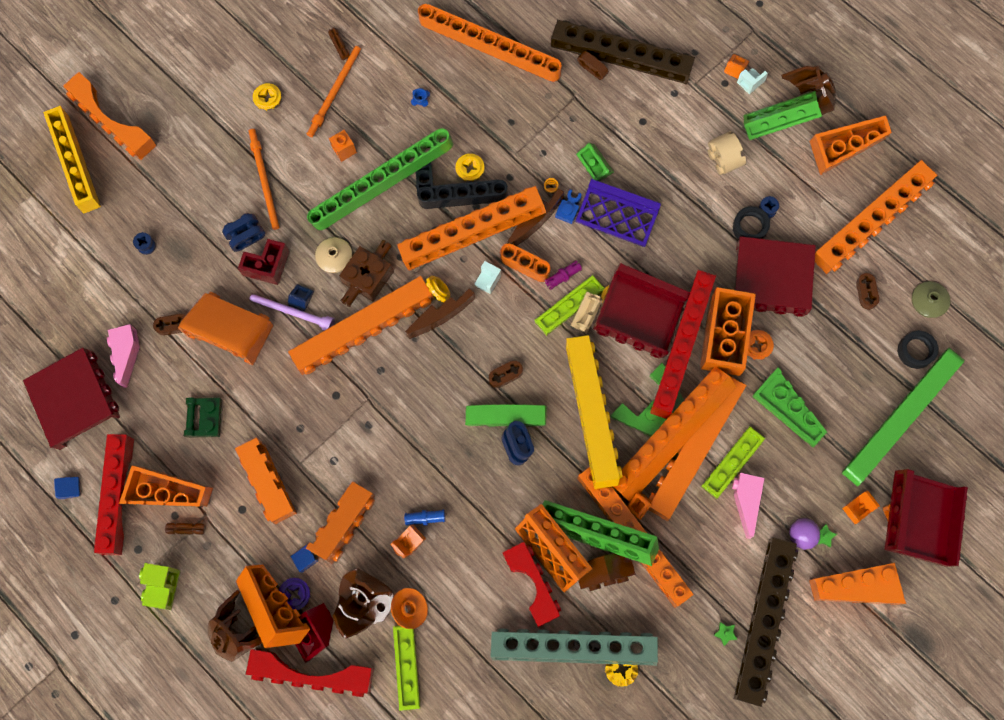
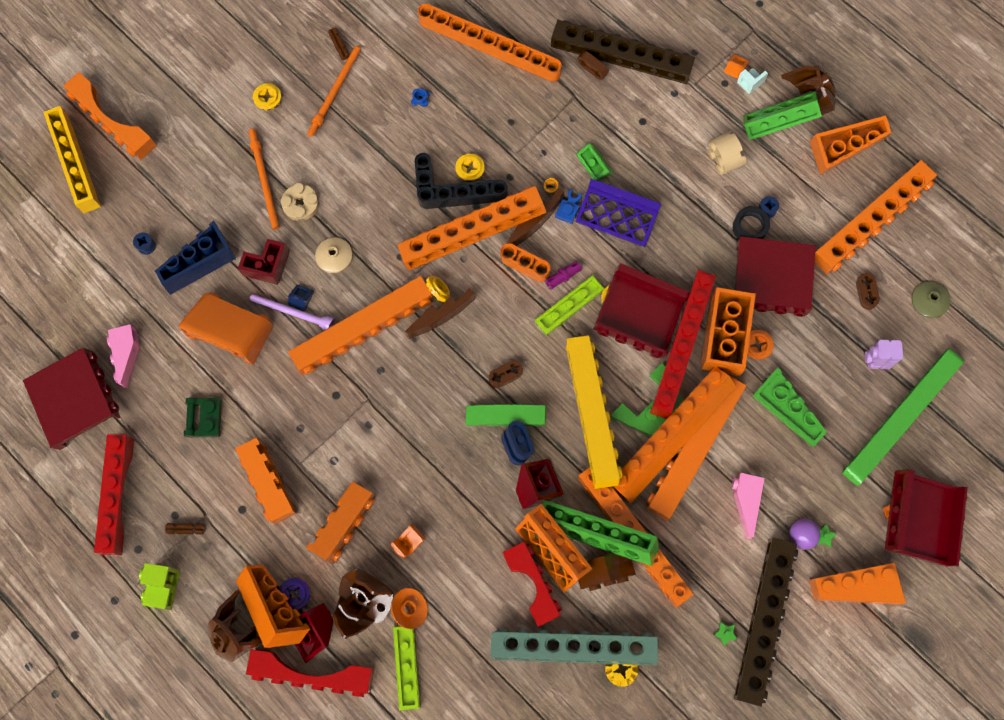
blue slope [54,477,80,499] -> none
orange wedge [119,465,213,507] -> none
reddish brown beam [153,314,186,336] -> none
dark blue brick [222,213,266,252] -> none
blue slope [290,545,318,573] -> none
bright green beam [307,128,453,230] -> none
orange brick [329,130,357,162] -> none
reddish brown brick [339,240,394,307] -> none
blue pin [404,509,446,526] -> none
light aqua panel [475,261,501,294] -> none
tan hinge [570,291,603,334] -> none
orange slope [627,492,652,520] -> none
lime tile [701,426,766,499] -> none
orange bracket [842,490,880,524] -> none
black tyre [897,330,939,369] -> none
none -> dark blue wedge [155,220,236,295]
none -> tan plate [280,183,318,221]
none -> dark red slope [516,458,564,509]
none -> lavender brick [865,340,903,369]

